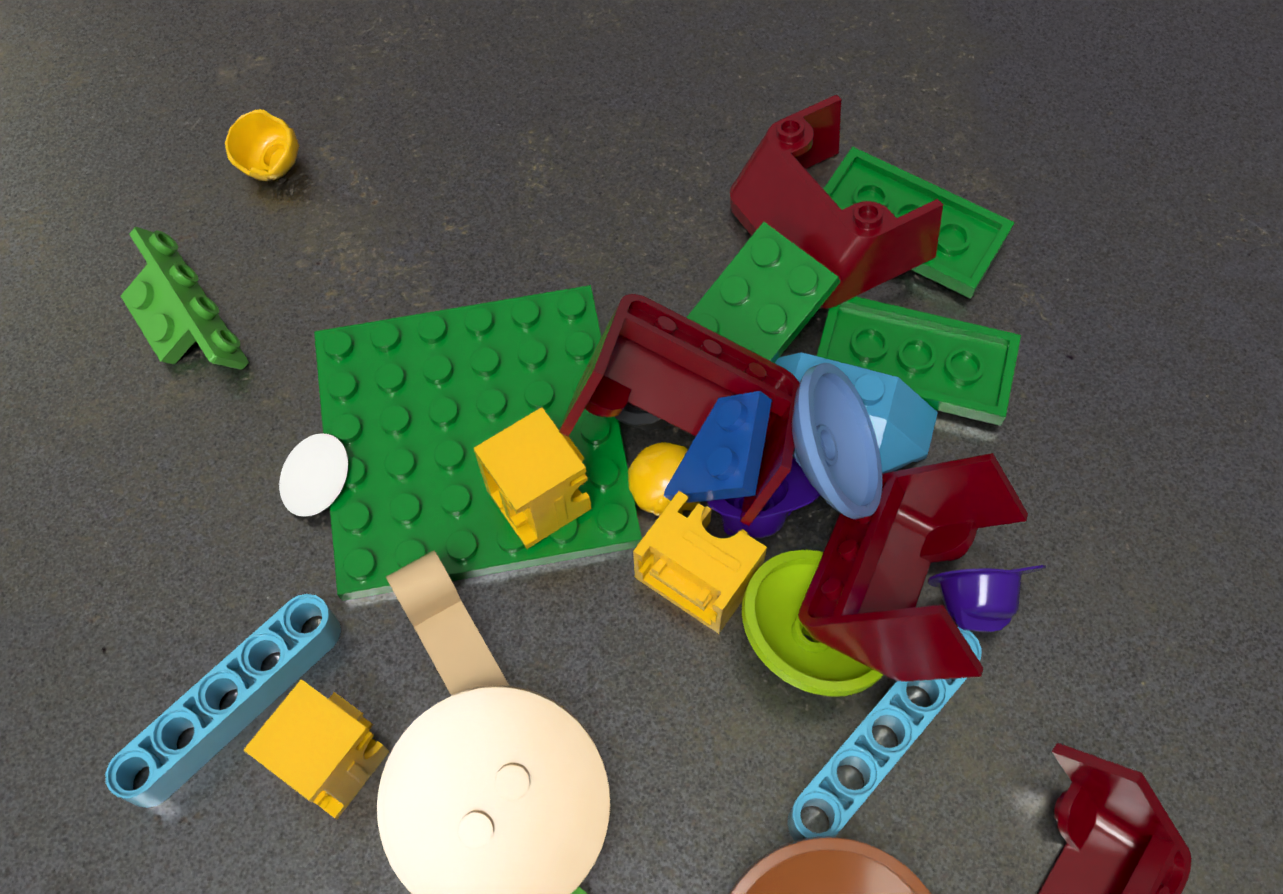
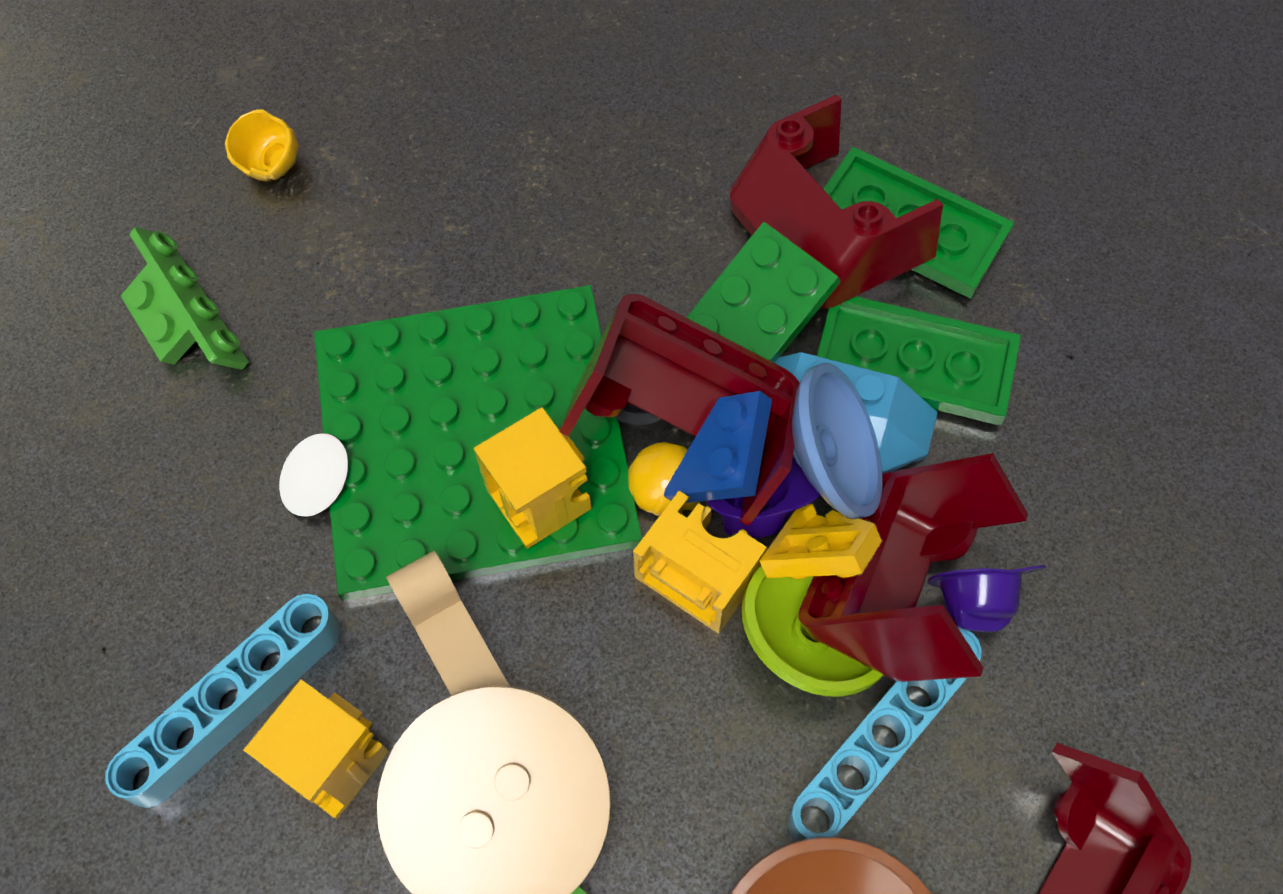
none -> yellow wing [759,503,882,579]

